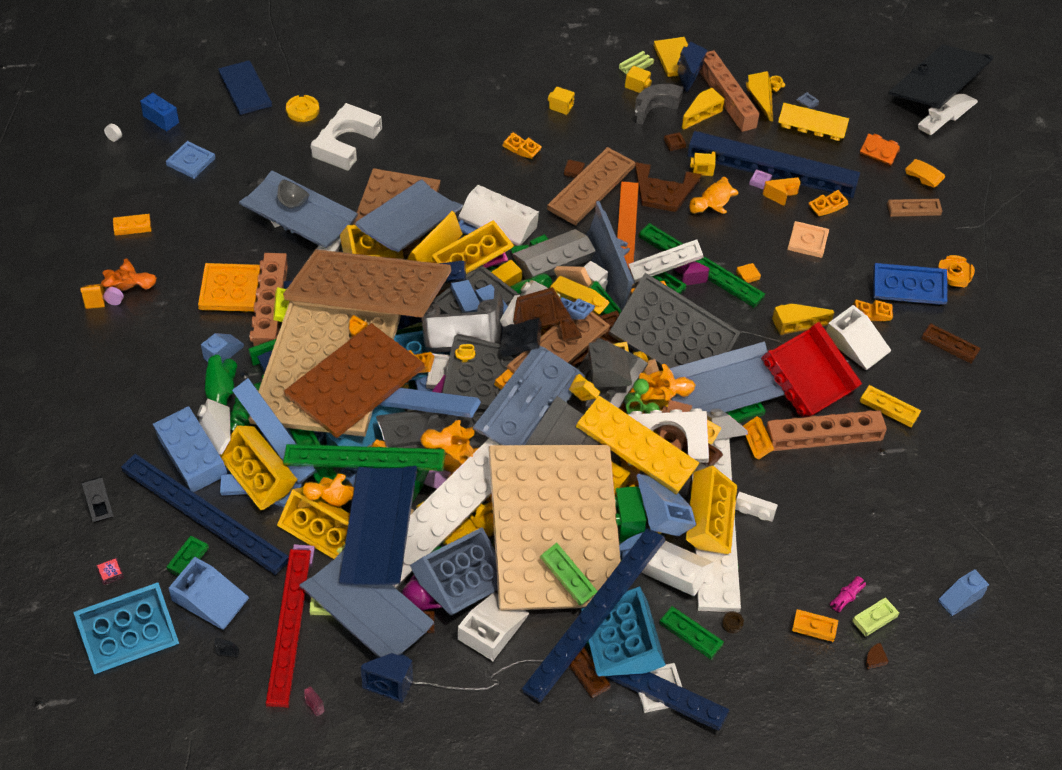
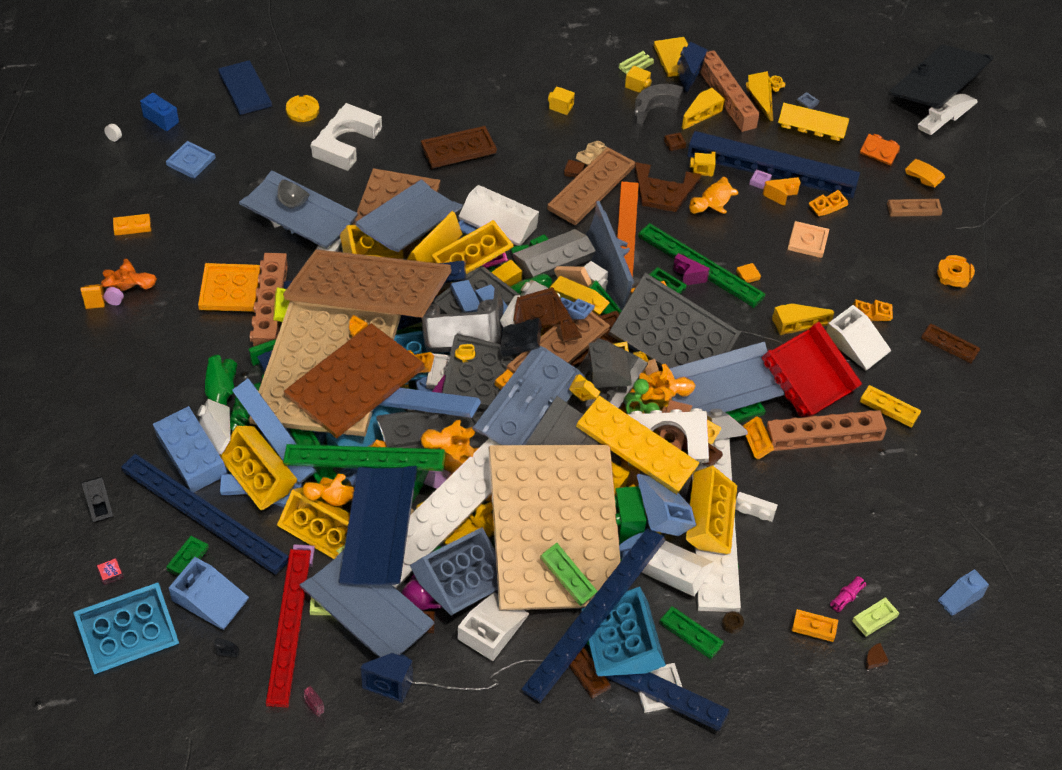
medium blue slope [201,333,244,362] -> none
light orange slope [502,132,542,159] -> none
white plate [629,239,704,282] -> none
blue plate [873,263,947,305] -> none
none -> reddish brown plate [421,126,497,168]
none -> tan slope [576,141,607,165]

